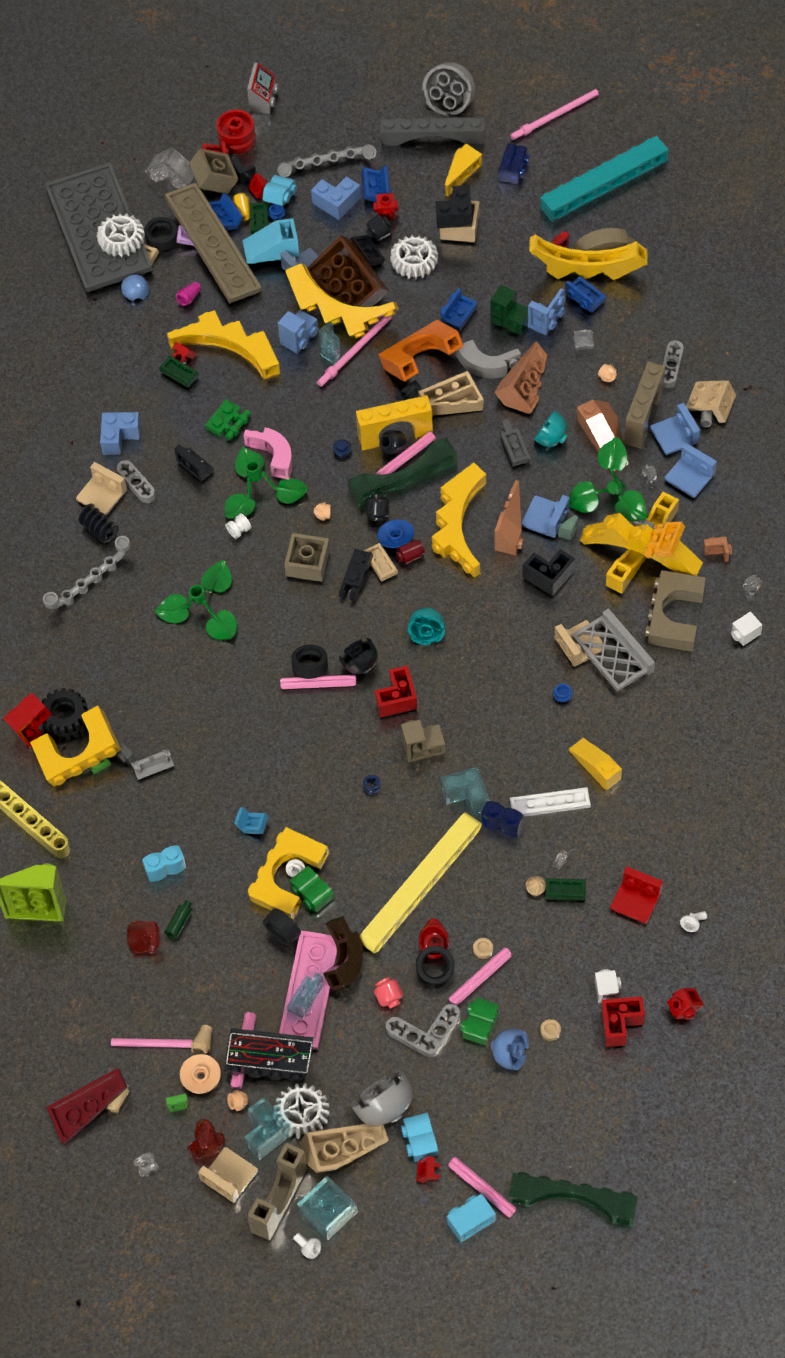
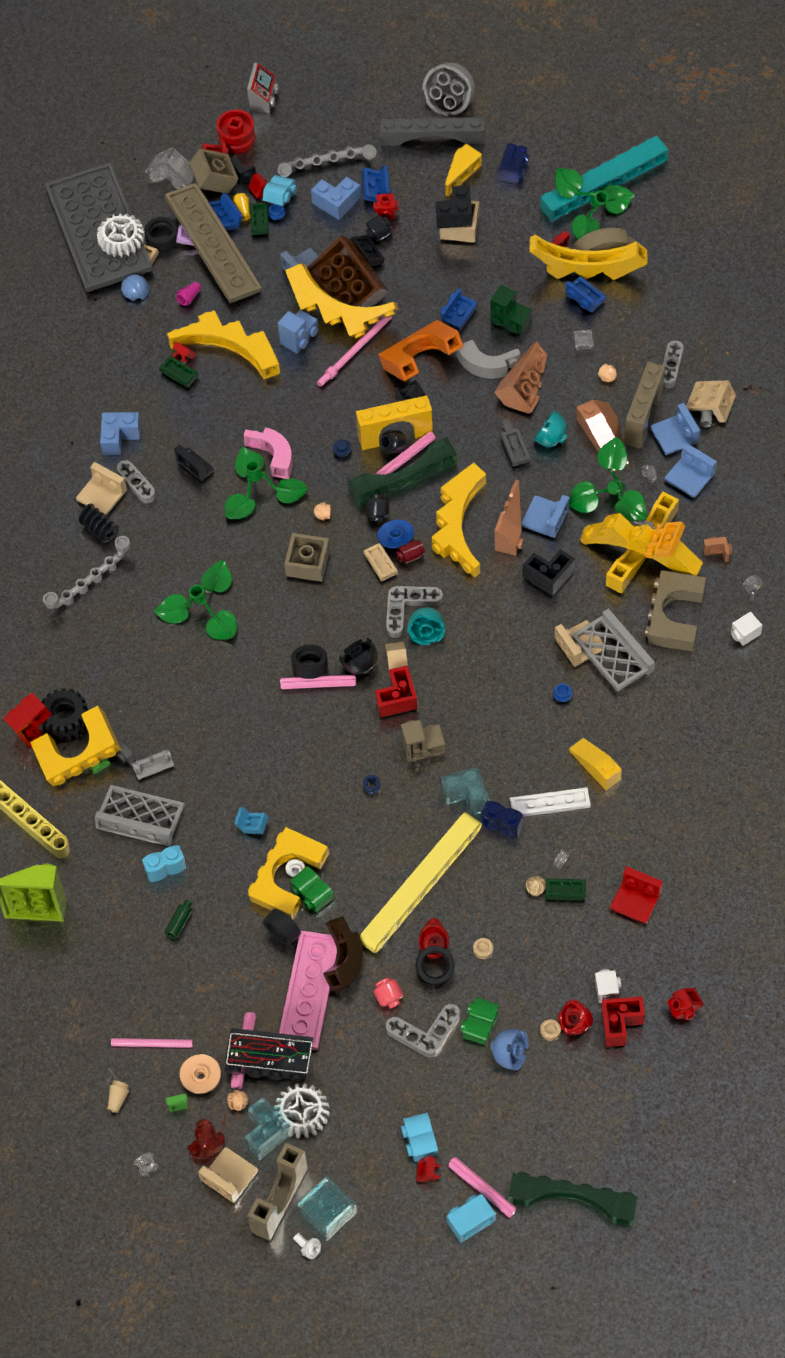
dark red wing [46,1068,128,1145] -> none
clear red hair [127,920,160,954] -> none
tan cone [191,1025,213,1055] -> none
green plate [205,399,251,440] -> none
white wheel [225,513,251,539] -> none
medium azure slope [243,218,299,264] -> none
clear light blue bracket [286,972,324,1019] -> none
tan wedge [299,1124,388,1173] -> none
clear light blue bracket [318,322,340,364] -> none
black hinge [339,549,373,601] -> none
light grey cylinder [351,1070,413,1126] -> none
white gear [390,235,438,279] -> none
tan wedge [418,371,484,416] -> none
bright pink axle [449,947,512,1006] -> none
bright pink bar [510,89,599,140] -> none
medium blue bracket [528,288,566,336] -> none
sand green slope [558,515,578,540] -> none
white plate [680,911,707,932] -> none
none -> light grey fence [95,785,185,847]
none -> tan slope [385,642,408,669]
none -> light grey beam [386,586,443,638]
none -> green plant [554,167,634,240]
none -> red hair [558,1000,593,1035]

